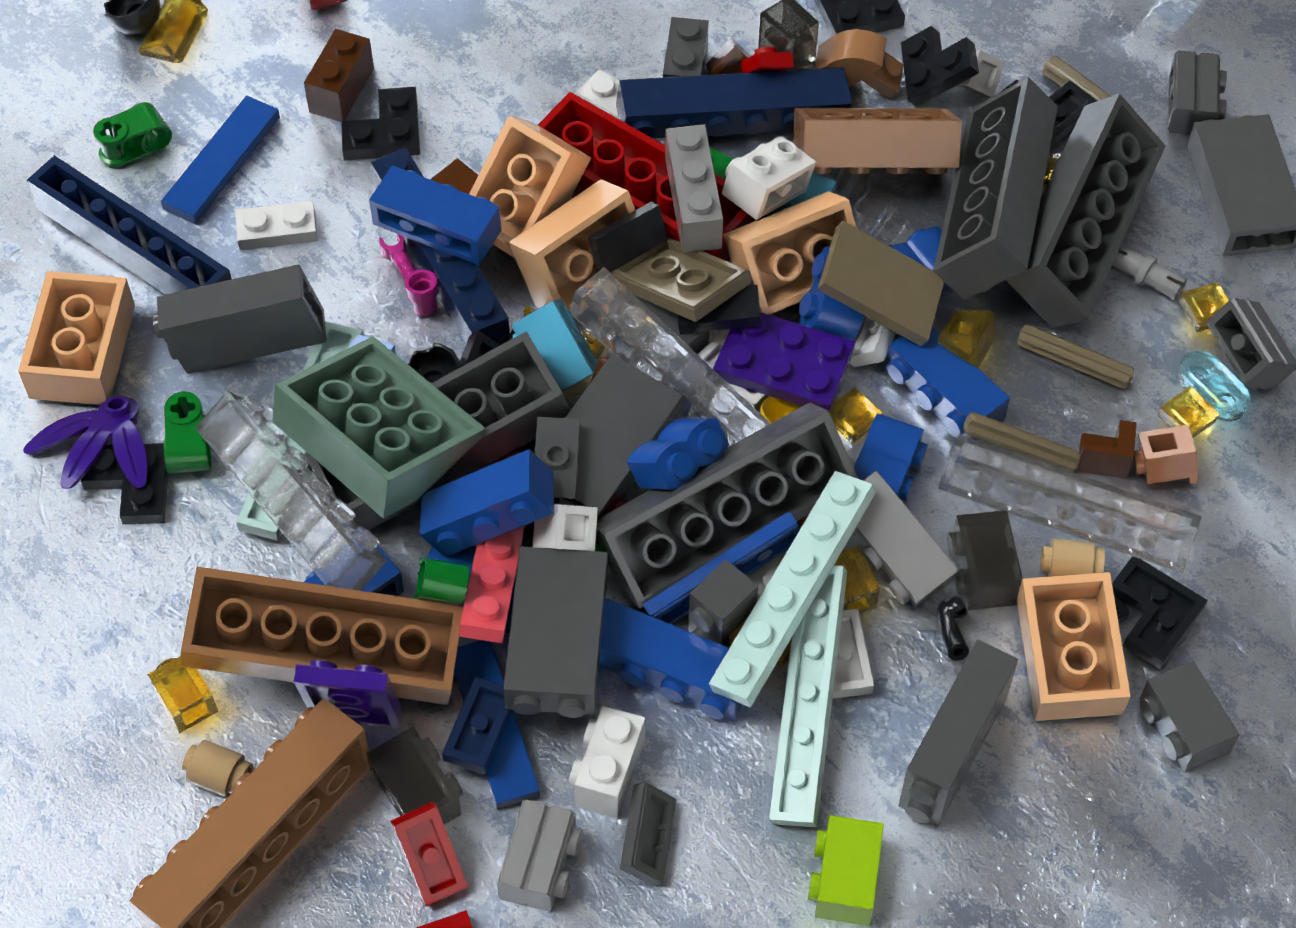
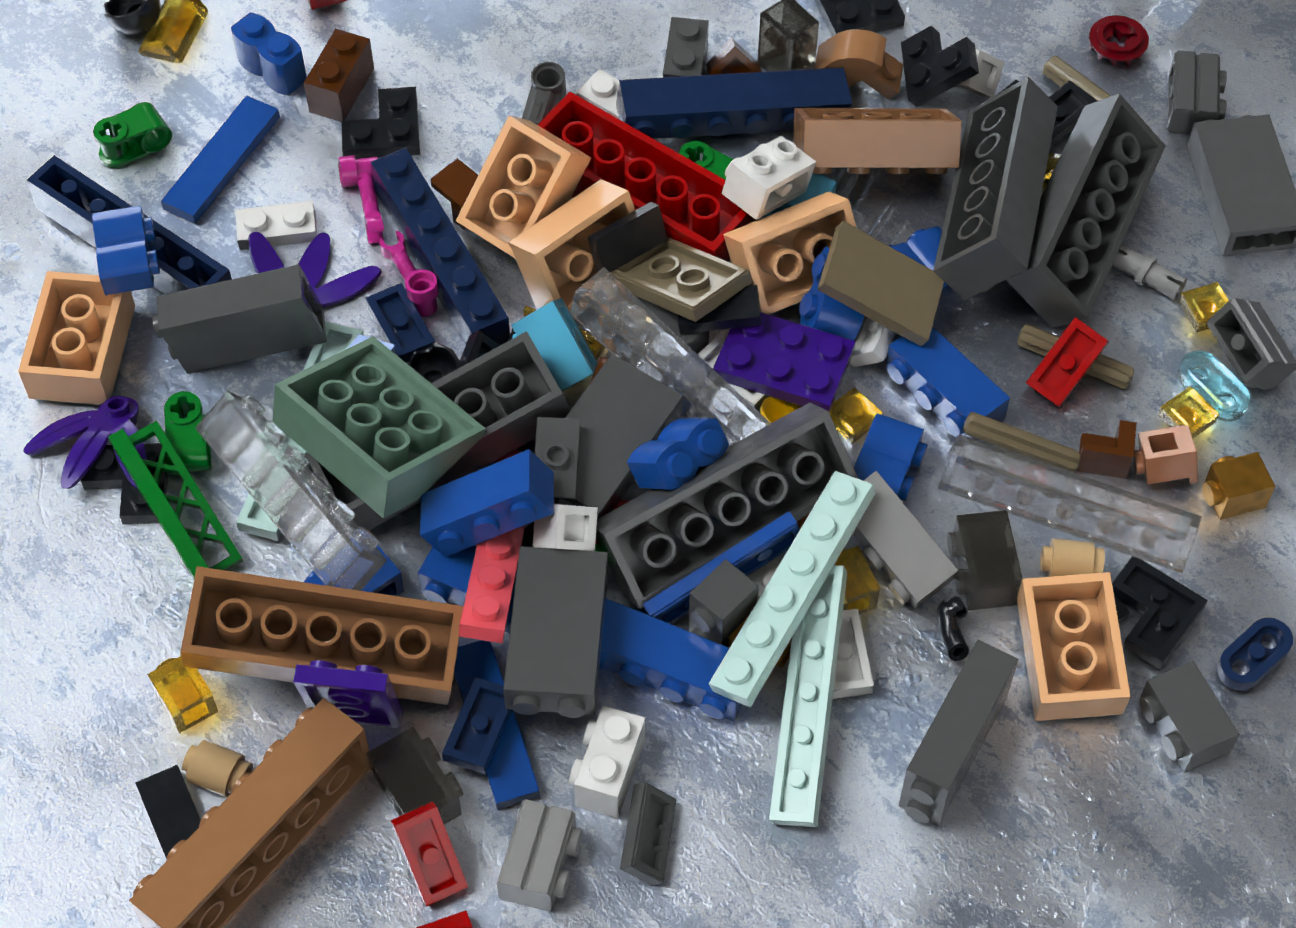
blue brick [369,165,501,266] -> none
green piece [413,558,469,605] -> none
light grey brick [665,124,723,253] -> none
red plate [741,47,794,73] -> none
lime brick [808,815,884,926] -> none
clear yellow slope [938,309,995,367] -> none
none -> blue brick [92,206,160,295]
none -> green fence [108,420,243,579]
none -> black tile [135,764,201,858]
none -> blue brick [231,12,307,95]
none -> dark purple plant [248,232,382,307]
none -> dark pink brick [338,155,384,244]
none -> dark blue plate [365,283,435,363]
none -> dark grey piece [522,62,567,125]
none -> red plate [1026,317,1109,408]
none -> dark red gear [1088,15,1149,66]
none -> pearl gold brick [1202,452,1275,520]
none -> dark blue plate [1217,618,1293,691]

